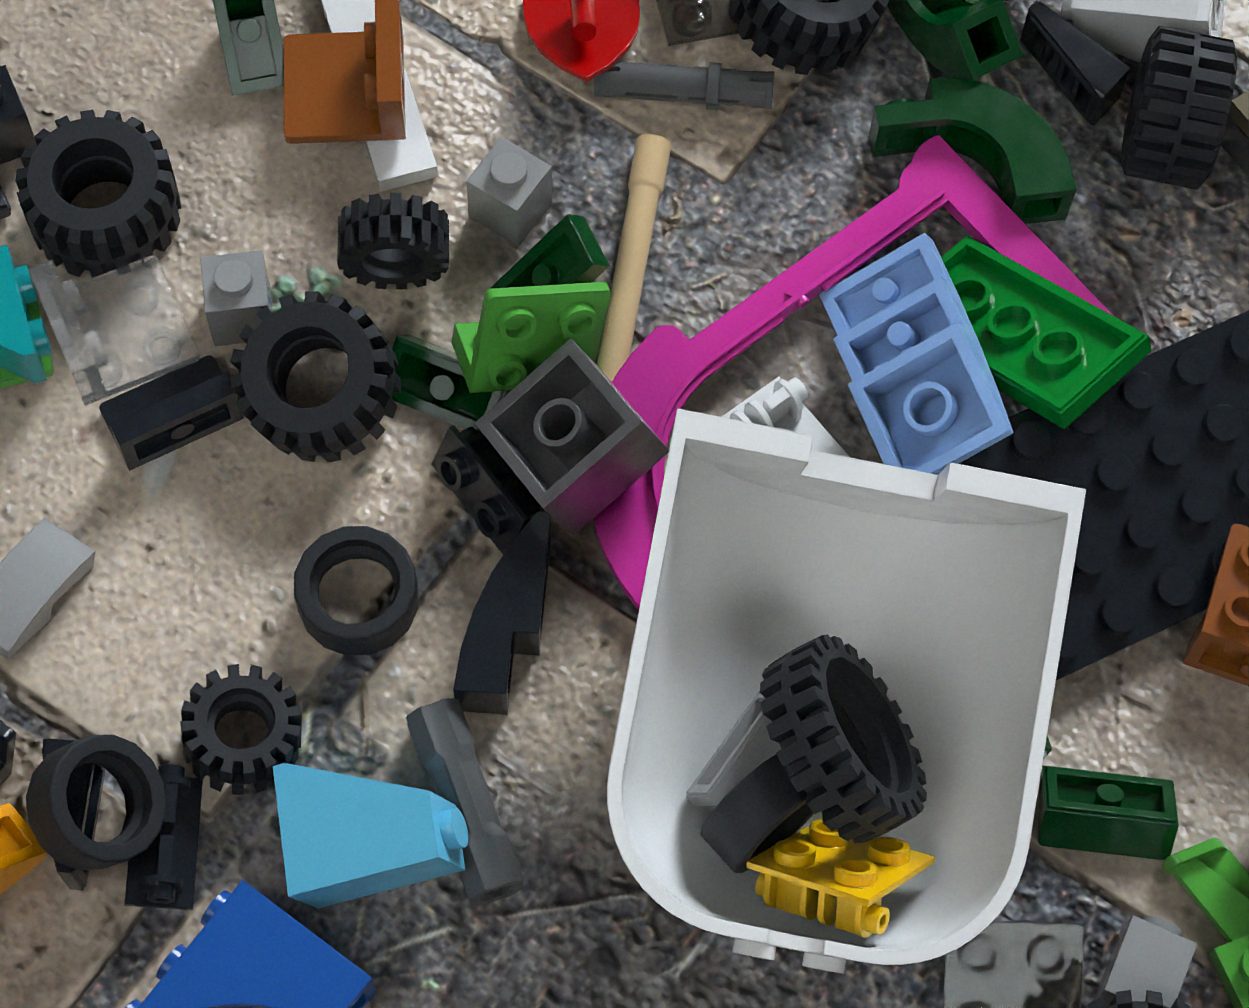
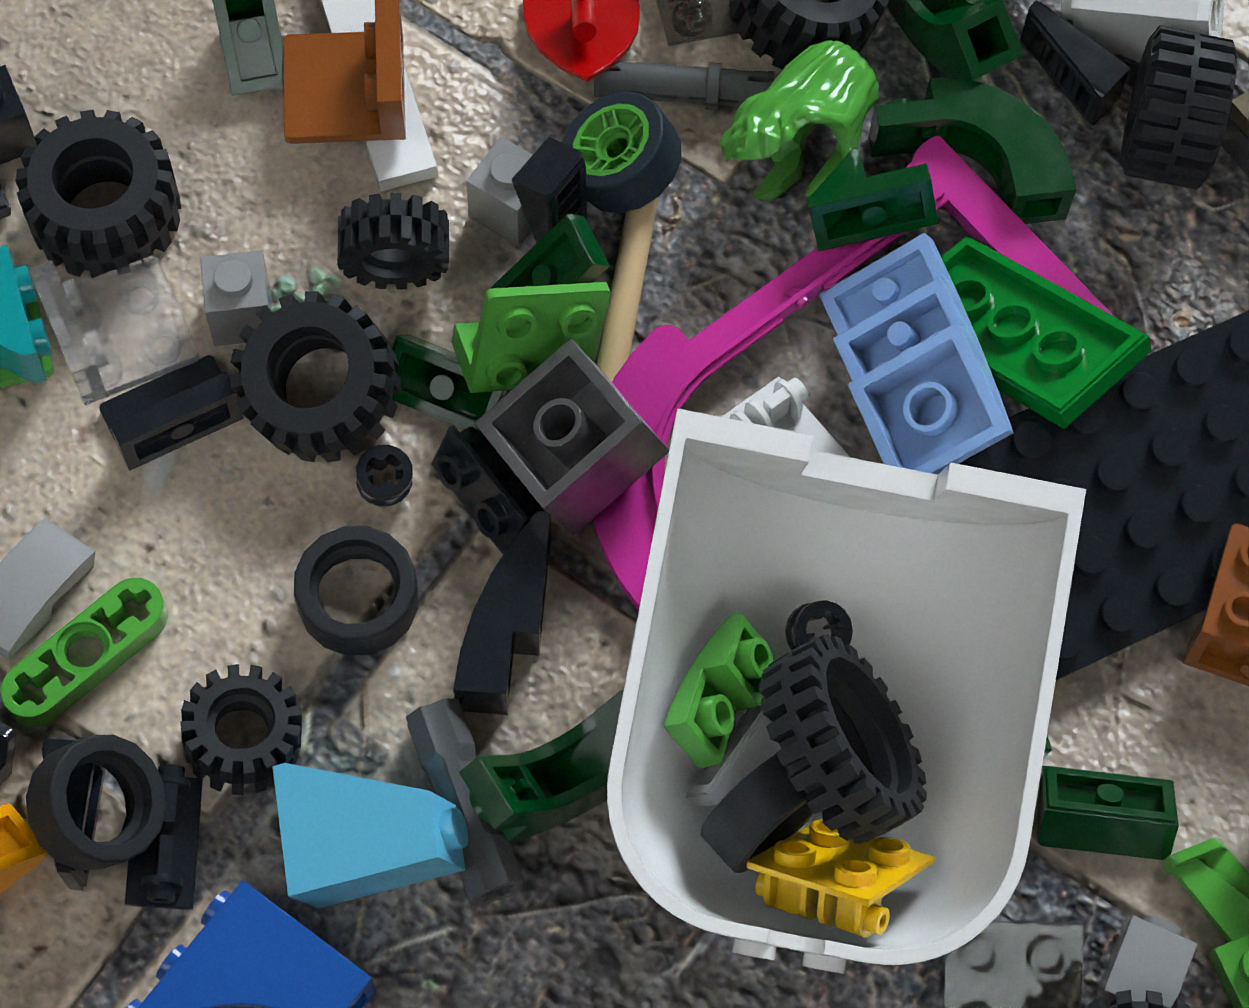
none -> bright green beam [1,578,168,727]
none -> black bush [356,445,413,507]
none -> dark green arch [459,690,624,842]
none -> black slope [511,137,587,244]
none -> black wheel [562,92,681,213]
none -> bright green slope [663,612,775,768]
none -> bright green hair [720,40,880,201]
none -> black bush [785,600,853,650]
none -> dark green slope [807,147,939,252]

